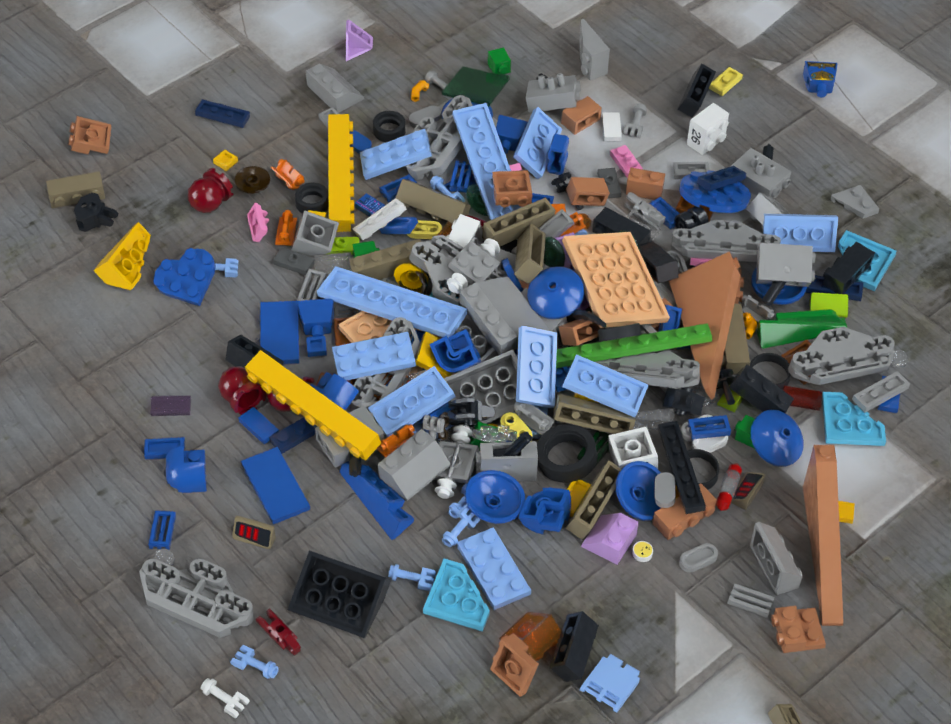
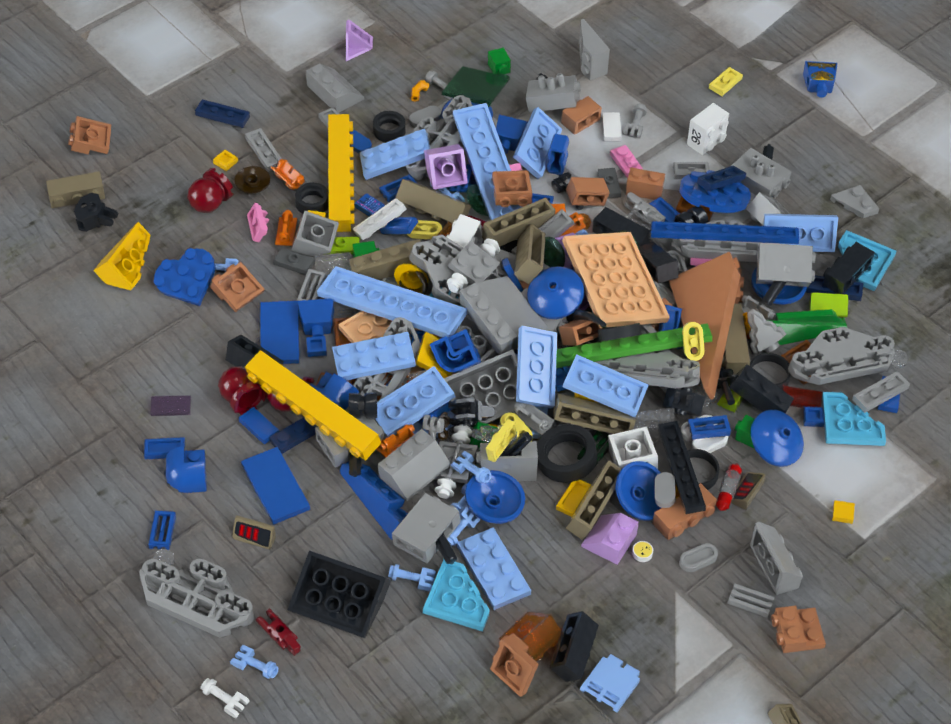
blue brick [519,488,571,534] -> none
black brick [677,63,716,118] -> none
nougat slope [803,445,843,626] -> none
none -> nougat plate [210,262,265,312]
none -> light grey plate [245,128,282,172]
none -> black wheel [349,392,377,419]
none -> light grey piece [392,493,460,565]
none -> lavender slope [424,144,468,190]
none -> light blue hinge [451,451,491,483]
none -> light yellow plate [485,419,517,462]
none -> blue tile [651,221,799,244]
none -> light yellow plate [682,322,705,361]
none -> light grey rock [747,309,786,354]
none -> blue tile [803,407,825,427]

